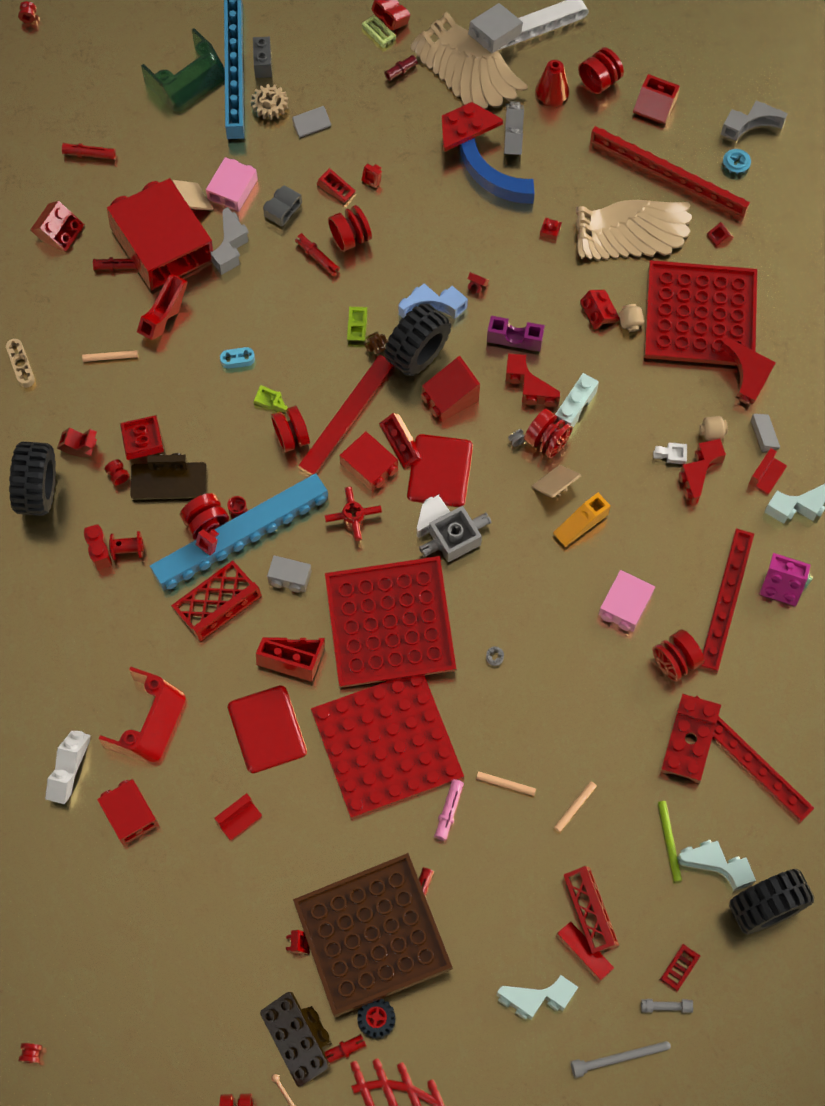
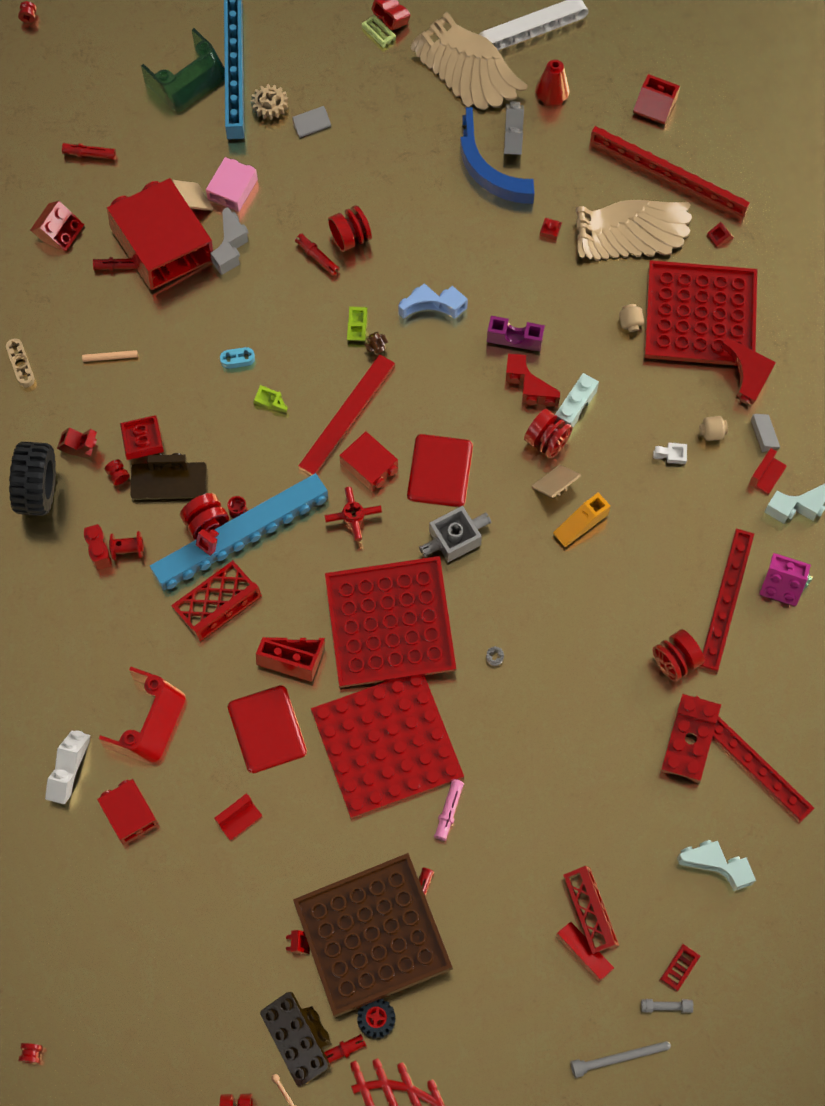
red arch [137,274,188,340] -> none
dark grey brick [253,36,272,78] -> none
dark grey brick [263,185,302,227] -> none
light grey brick [267,556,312,593] -> none
red wheel [271,405,310,453] -> none
red slope [317,168,356,203] -> none
red tile [361,163,382,188] -> none
red slope [379,413,422,469] -> none
dark red pin [384,55,418,81] -> none
black tyre [384,304,451,376] -> none
white slope [417,495,450,539] -> none
red slope [421,356,480,422] -> none
red wing [442,102,503,152] -> none
red tile [467,272,489,293] -> none
light grey brick [468,3,523,53] -> none
light nougat bar [476,771,536,796] -> none
light aqua arch [496,975,578,1020] -> none
light grey bush [508,429,525,447] -> none
light nougat bar [554,781,597,833] -> none
red wheel [578,47,624,94] -> none
red bracket [580,290,620,329] -> none
bright pink brick [598,570,655,632] -> none
lime bar [658,801,682,882] -> none
red arch [679,439,726,506] -> none
light grey arch [721,100,788,141] -> none
medium azure gear [723,149,751,174] -> none
black tyre [729,869,814,935] -> none

